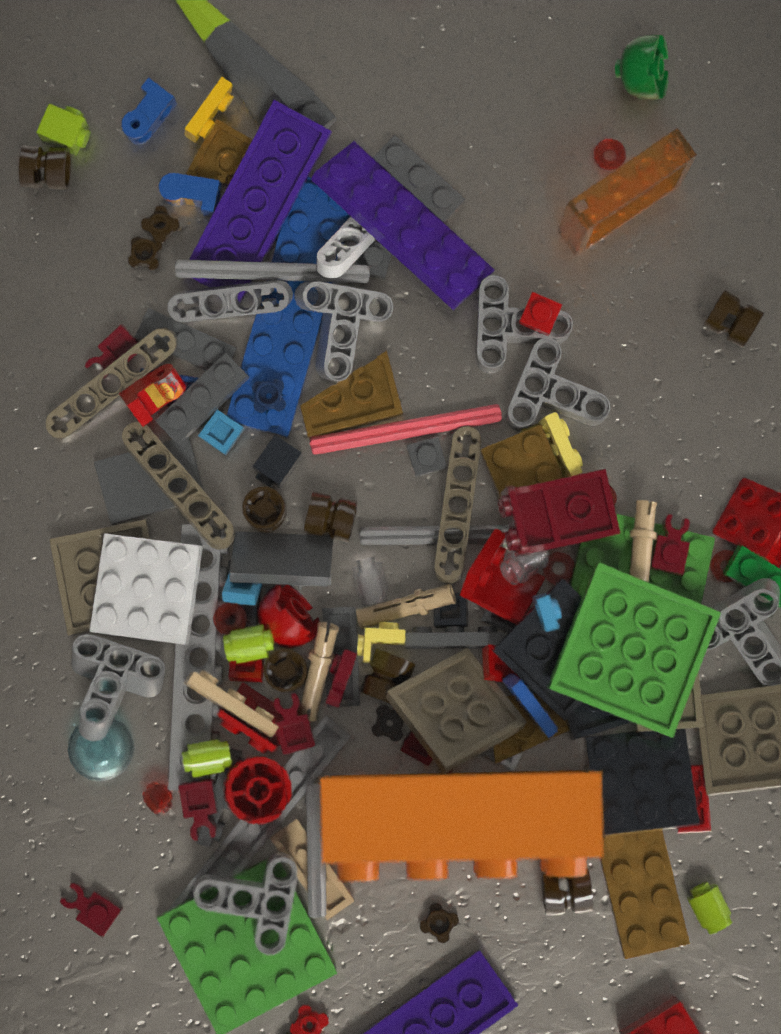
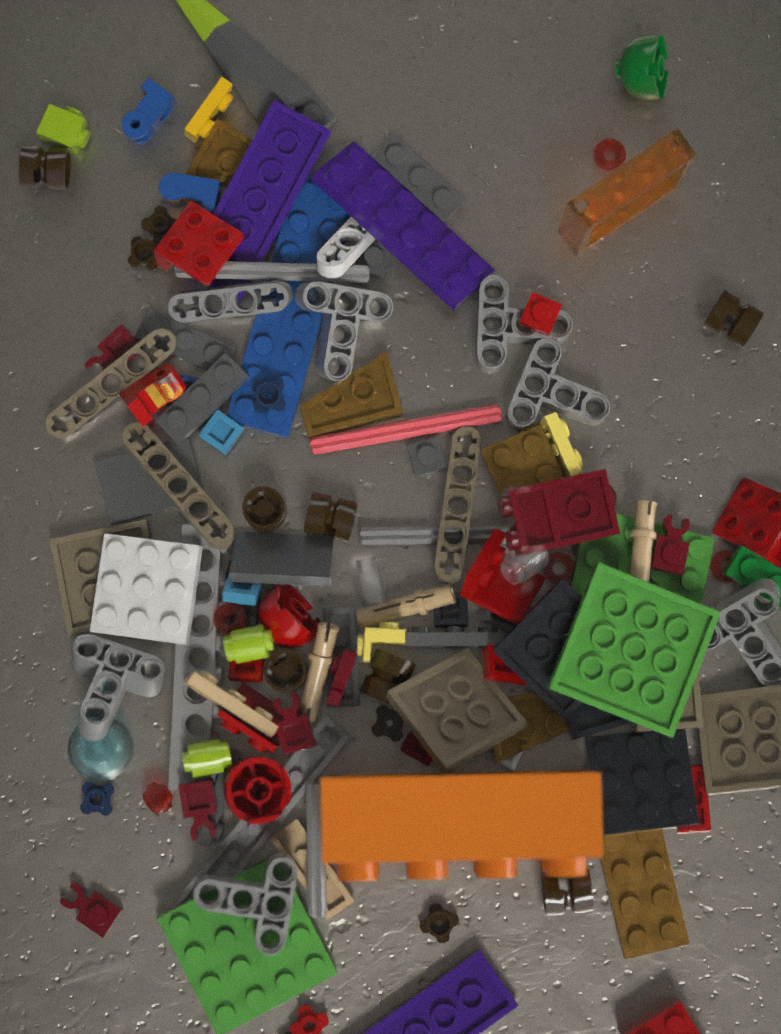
black brick [252,435,303,489] -> none
blue tile [502,673,558,738] -> none
dark azure plate [532,593,562,632] -> none
lime brick [687,881,732,934] -> none
none -> dark blue plate [80,782,115,816]
none -> red bracket [154,201,244,286]

